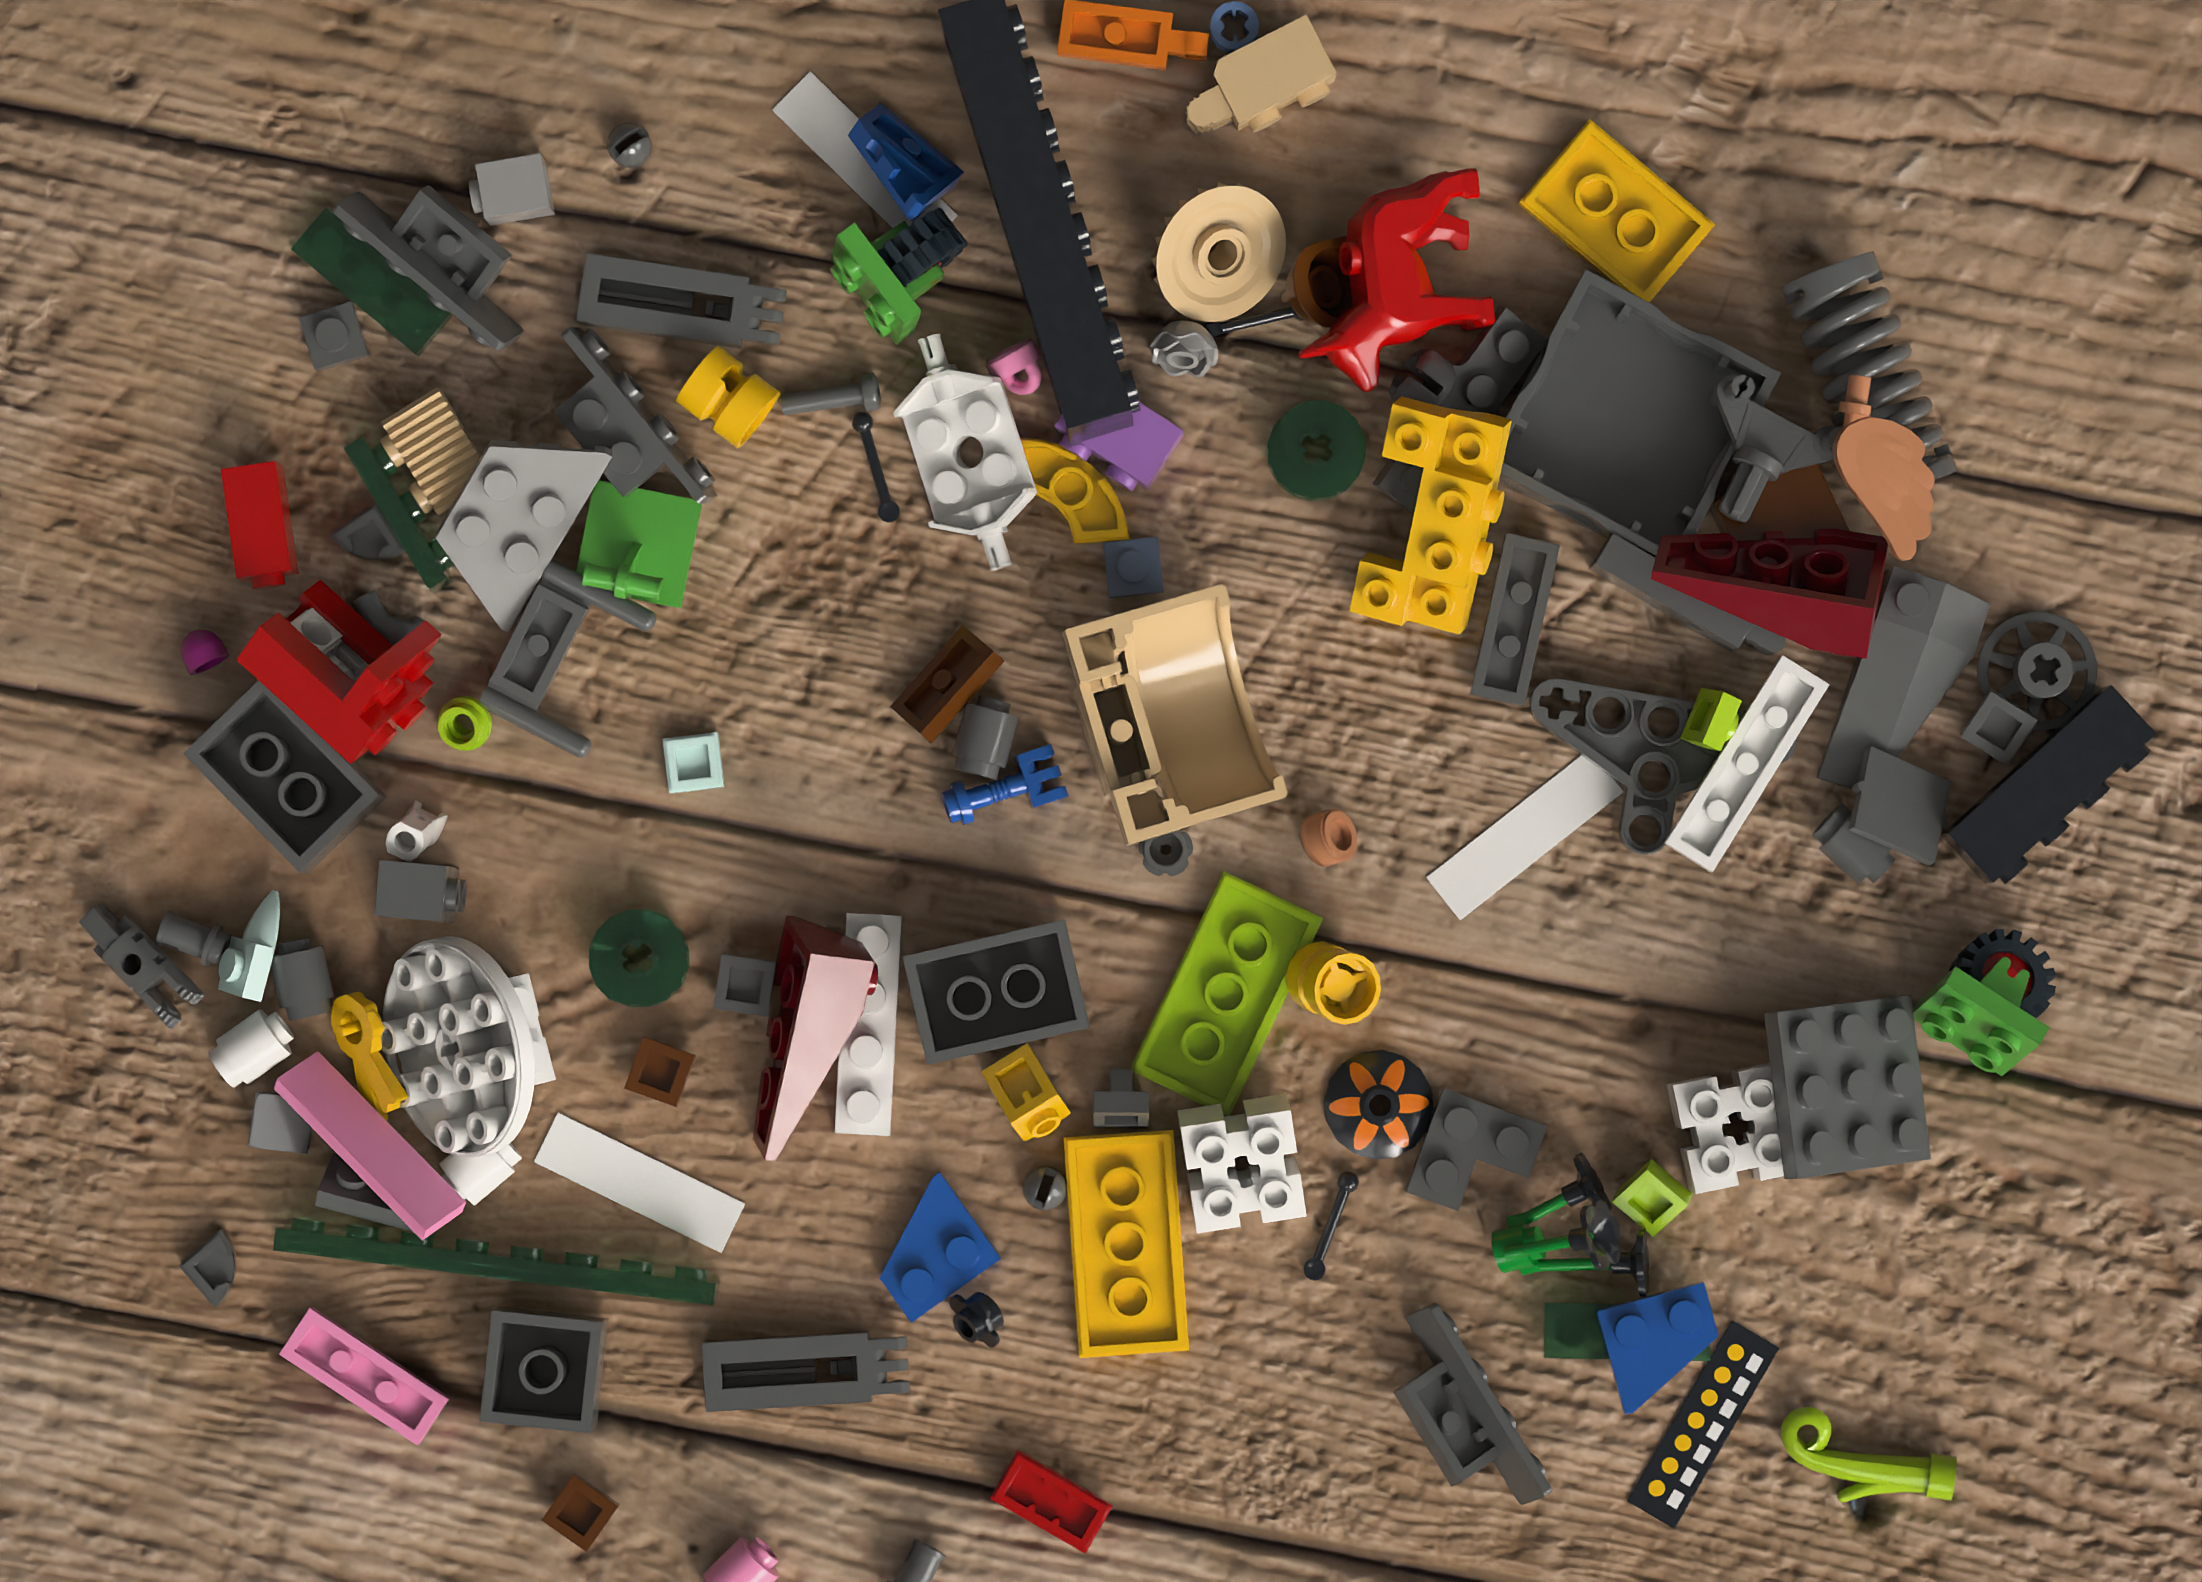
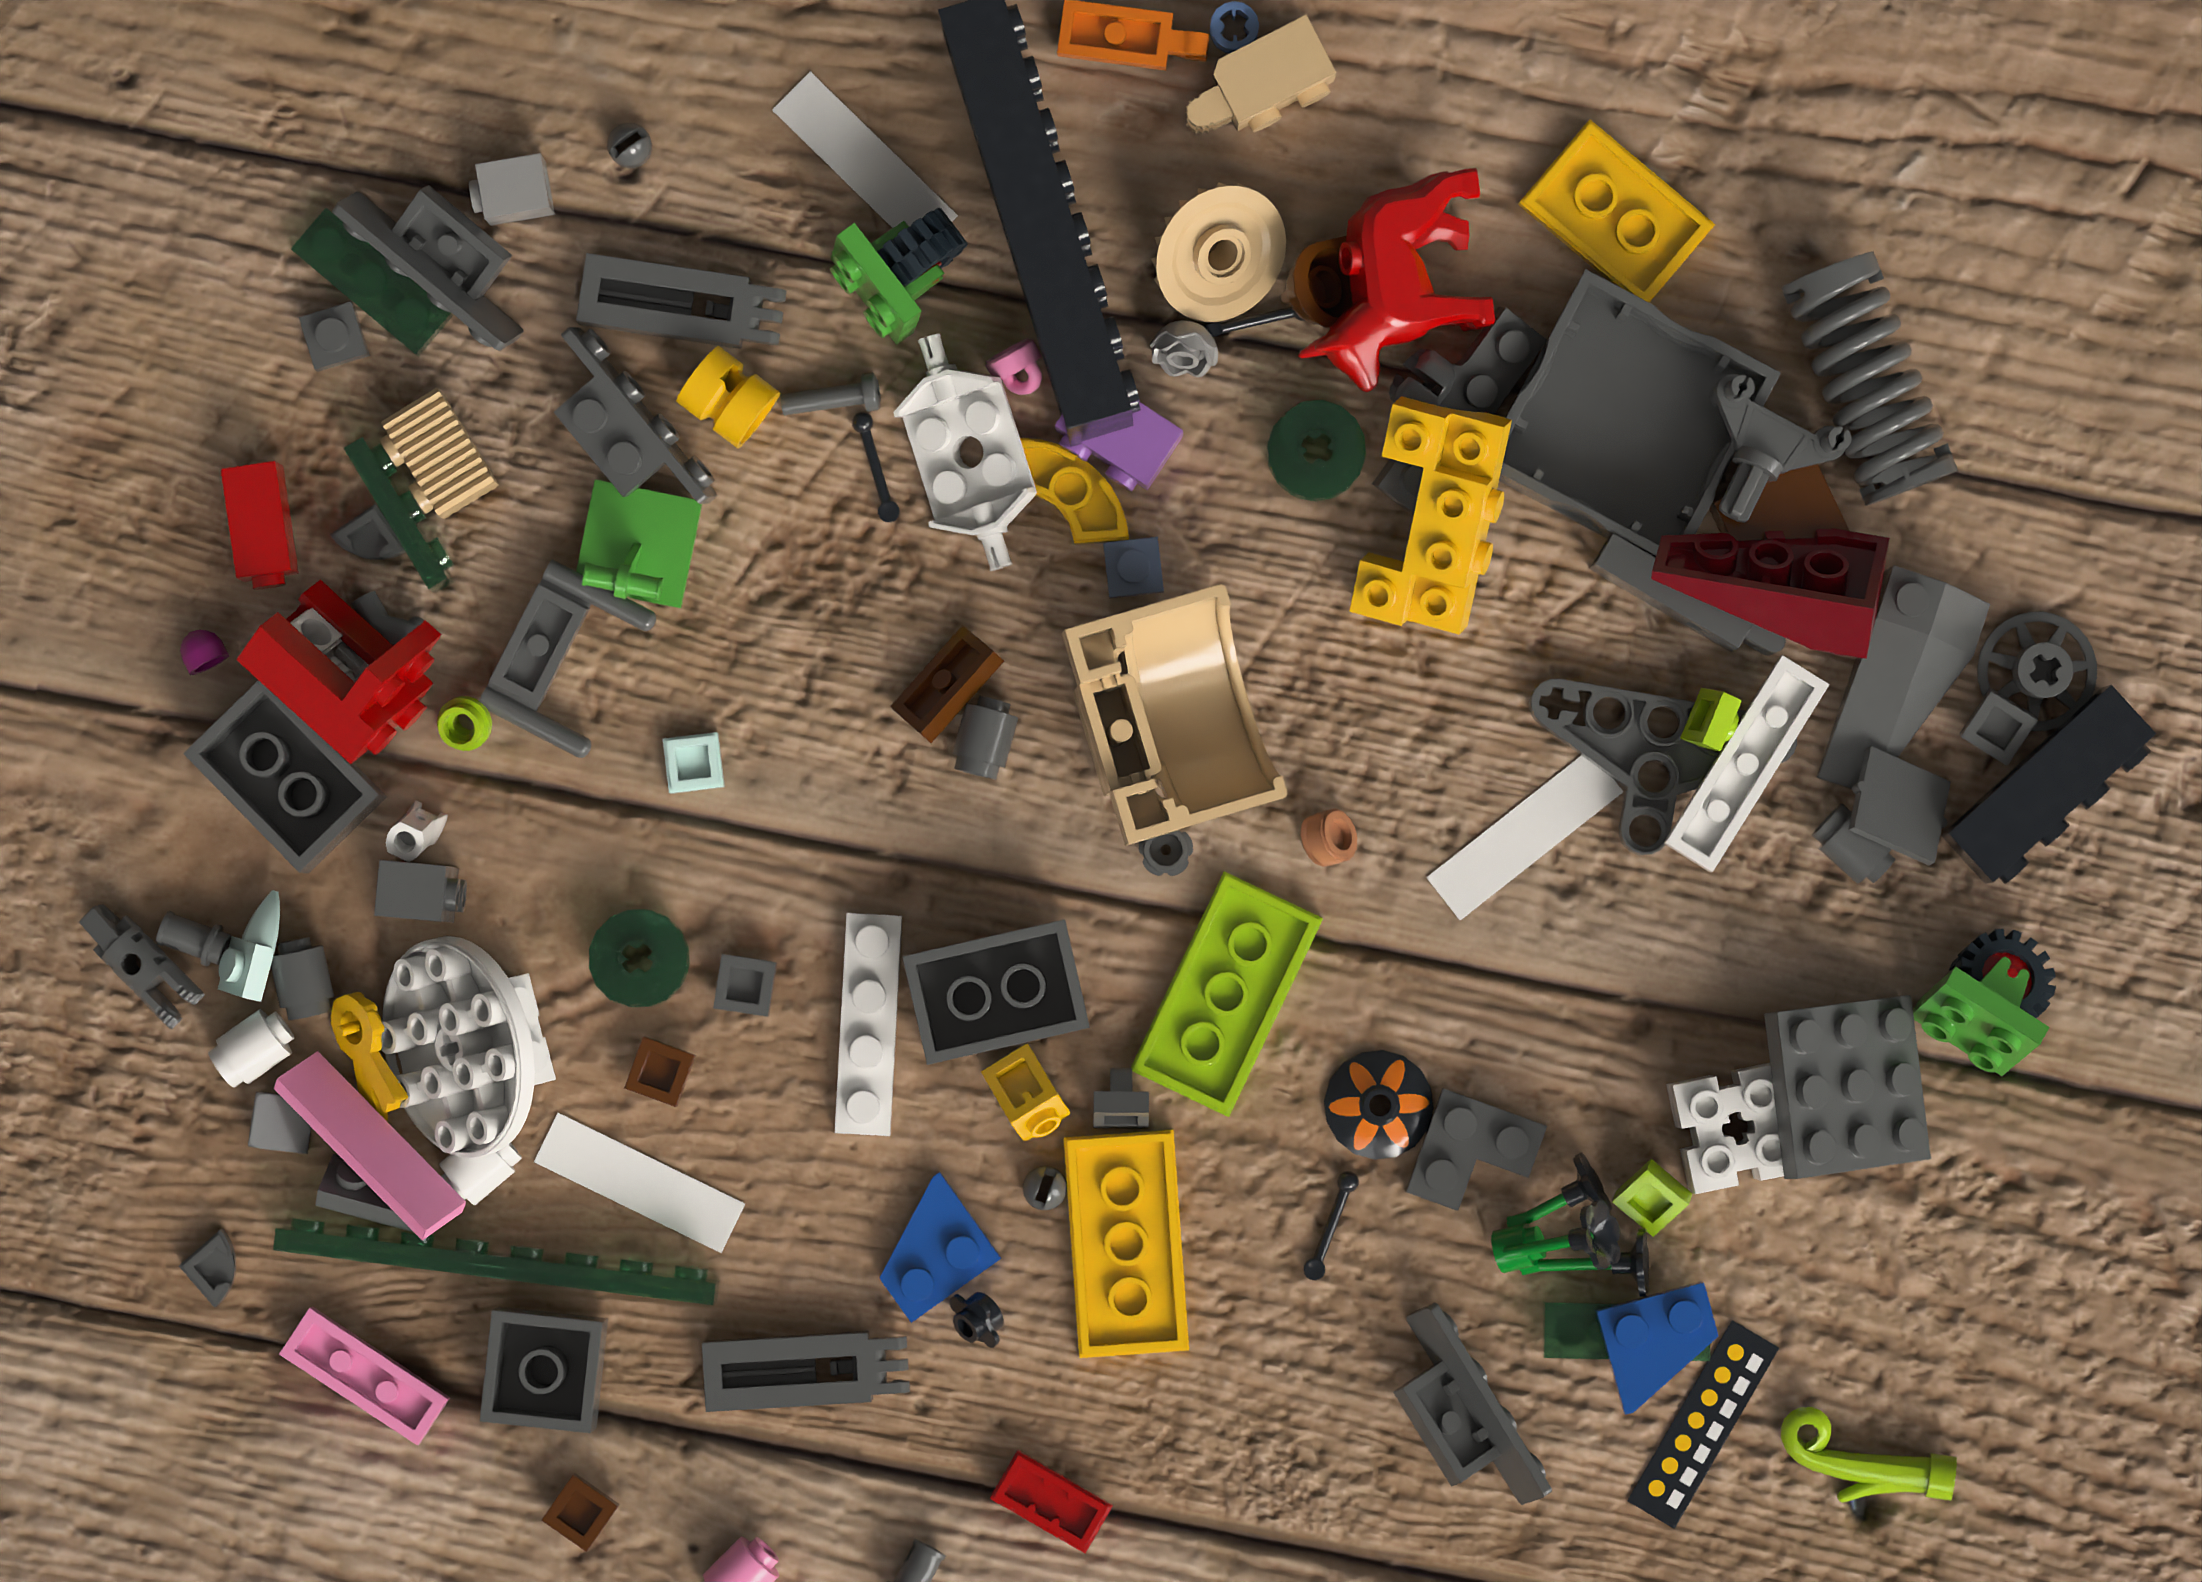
light grey wing [436,440,612,632] -> none
wedge [753,915,878,1161] -> none
blue wing [848,103,964,222] -> none
blue hinge [941,744,1069,825] -> none
white brick [1177,1094,1307,1233] -> none
yellow wheel [1286,941,1381,1025] -> none
dark grey plate [1469,533,1560,707] -> none
nougat animal [1832,375,1935,561] -> none

